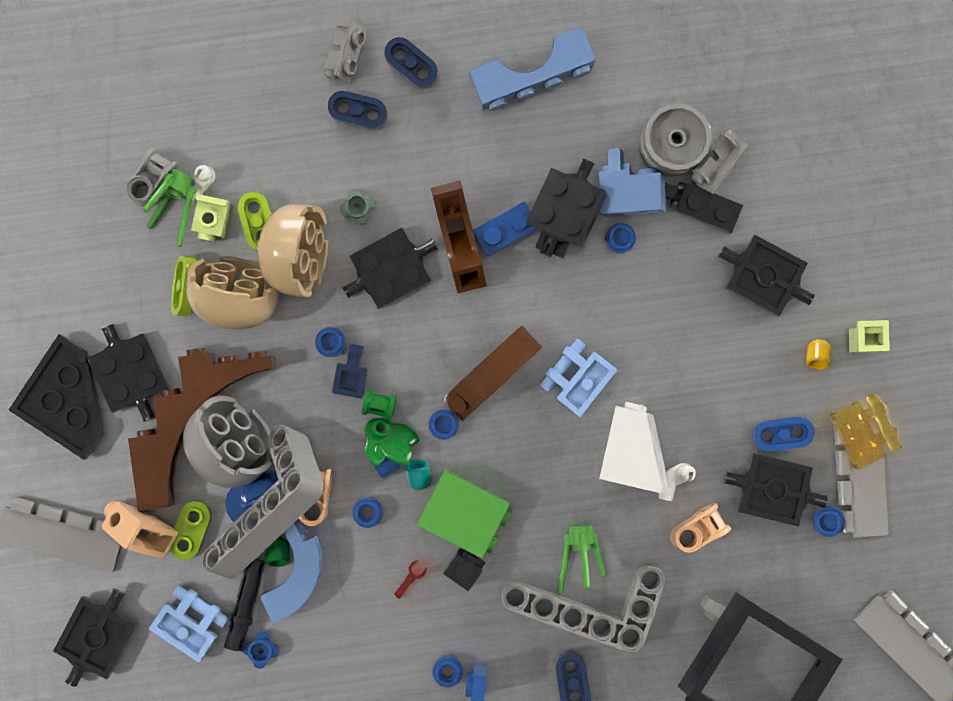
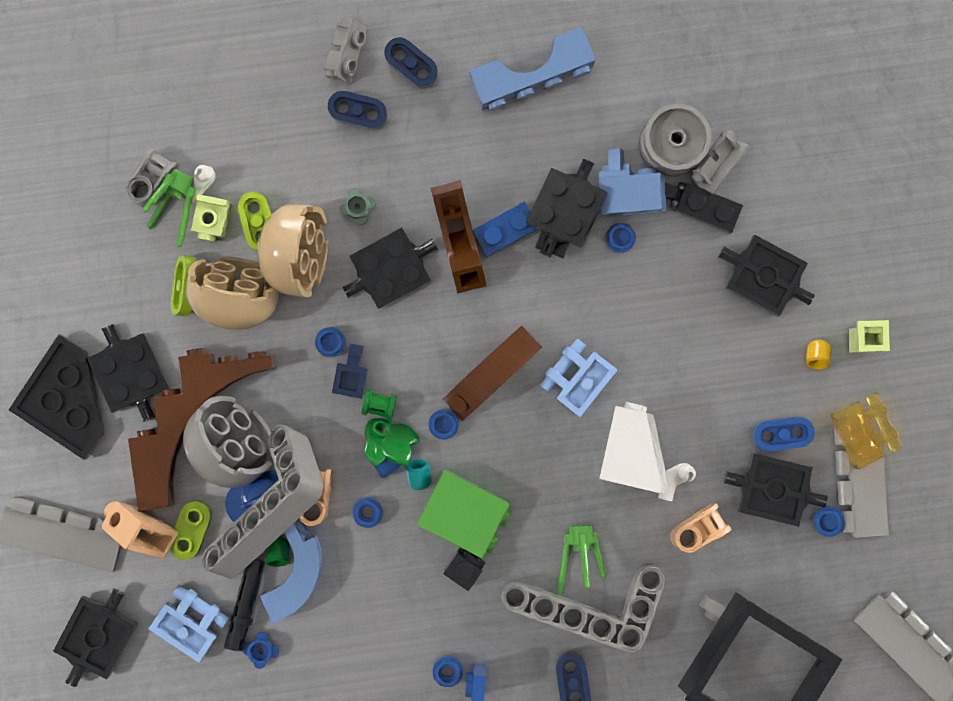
clear red hand [394,560,427,599] -> none

